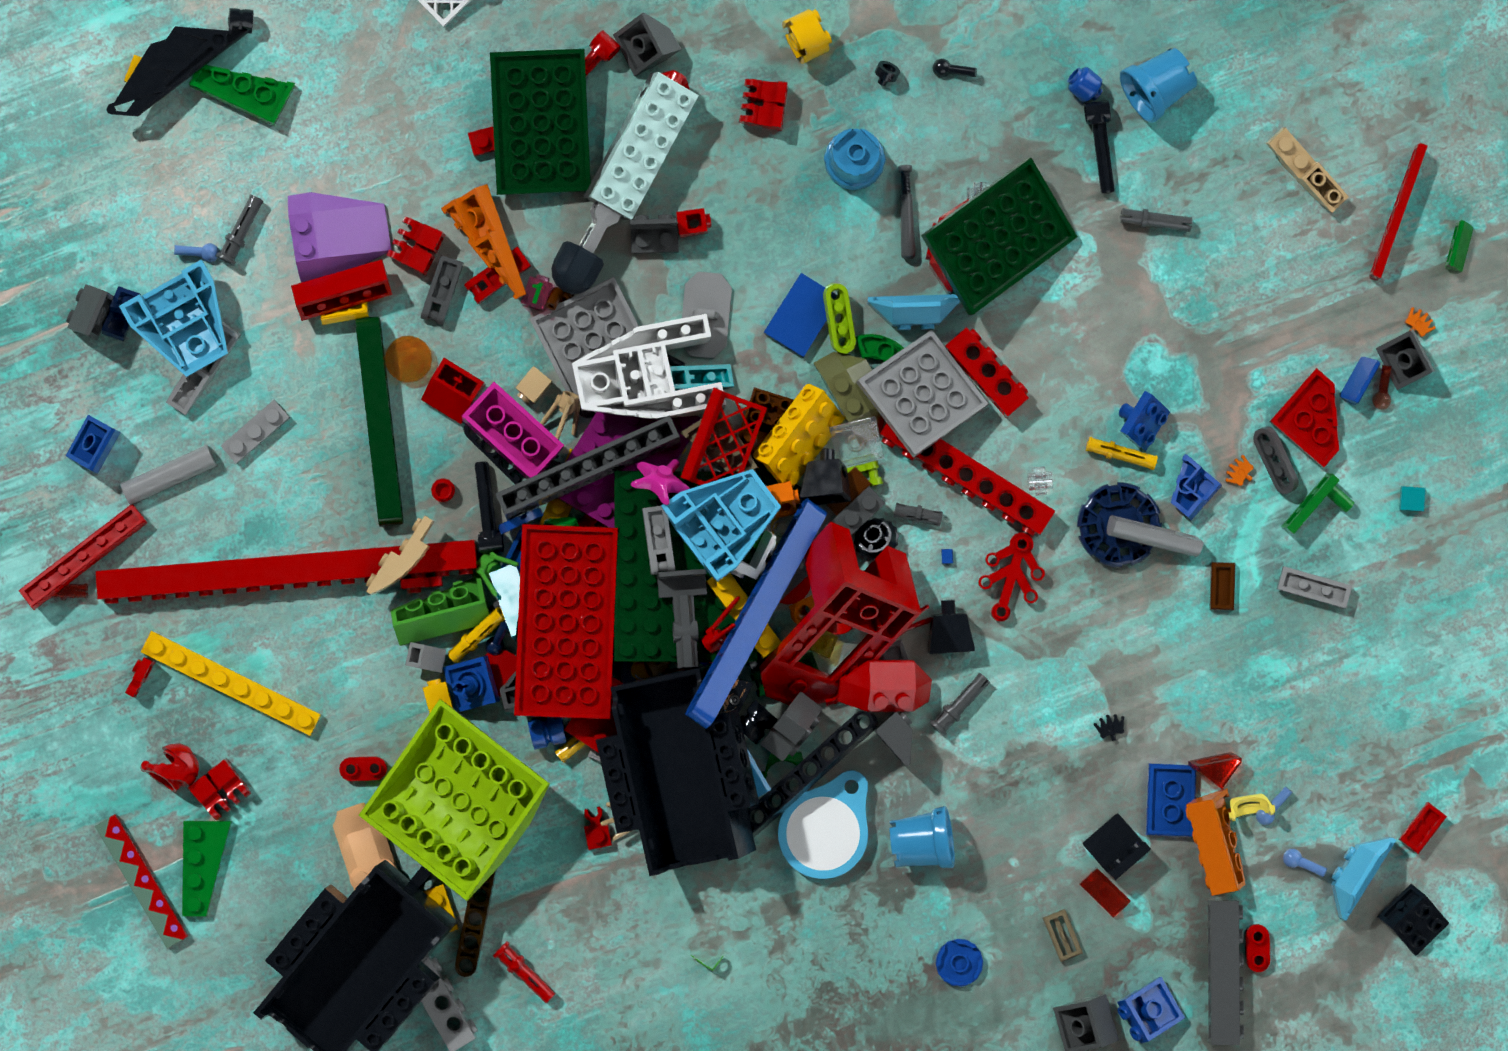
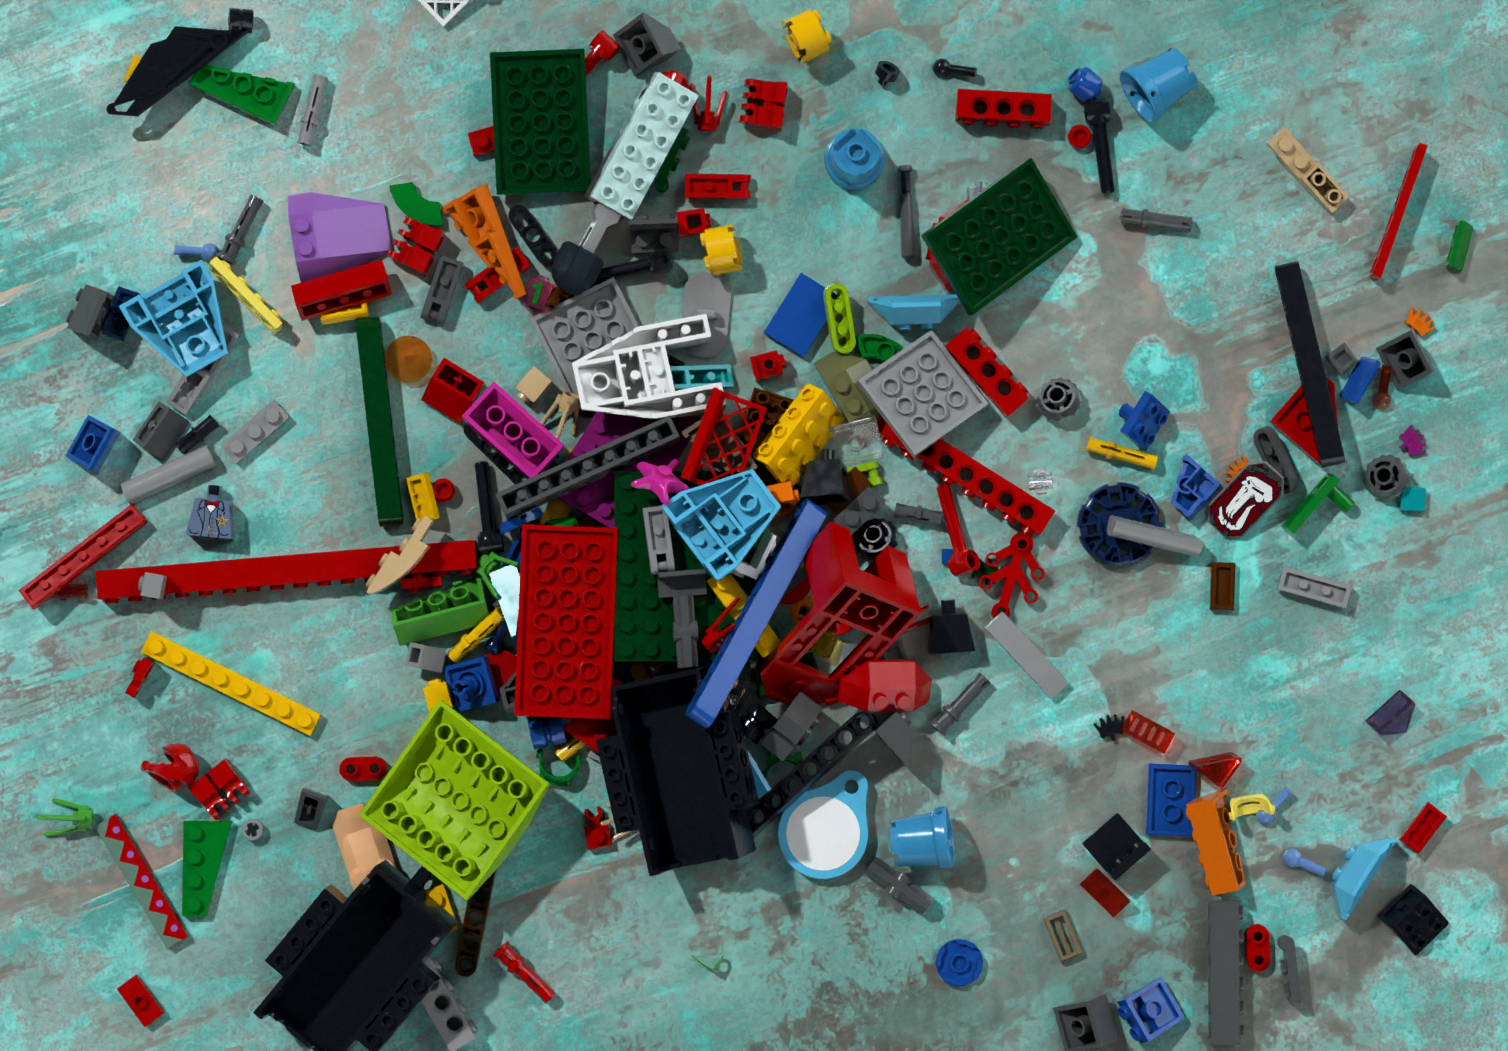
none -> bright green plant [36,798,94,837]
none -> red plate [117,974,165,1027]
none -> dark grey panel [133,401,189,460]
none -> light grey plate [138,572,167,600]
none -> black axle [175,415,219,454]
none -> sand blue torso [186,485,234,540]
none -> light yellow plate [208,256,282,335]
none -> light grey bush [242,819,263,840]
none -> dark grey slope [294,788,329,830]
none -> light grey pin [297,74,328,146]
none -> green tile [389,182,443,226]
none -> yellow plate [406,472,440,520]
none -> black beam [509,205,557,266]
none -> green helmet [536,749,583,787]
none -> black axle [593,249,673,285]
none -> dark green plate [655,128,690,193]
none -> red plate [685,174,751,200]
none -> red plant [689,75,727,132]
none -> yellow brick [700,224,743,276]
none -> red brick [750,350,787,382]
none -> dark grey piece [864,856,934,914]
none -> red axle [937,484,980,577]
none -> red brick [955,89,1052,129]
none -> dark green piece [971,558,998,585]
none -> light grey slope [985,612,1069,699]
none -> dark grey piece [1036,378,1082,422]
none -> red tile [1067,125,1092,149]
none -> clear red slope [1120,710,1175,754]
none -> shield [1208,461,1284,538]
none -> black beam [1274,261,1345,468]
none -> dark grey plate [1277,935,1301,1003]
none -> flat silver tile [1325,342,1359,375]
none -> dark grey piece [1364,455,1409,500]
none -> clear purple slope [1365,690,1416,736]
none -> magenta piece [1399,425,1427,456]

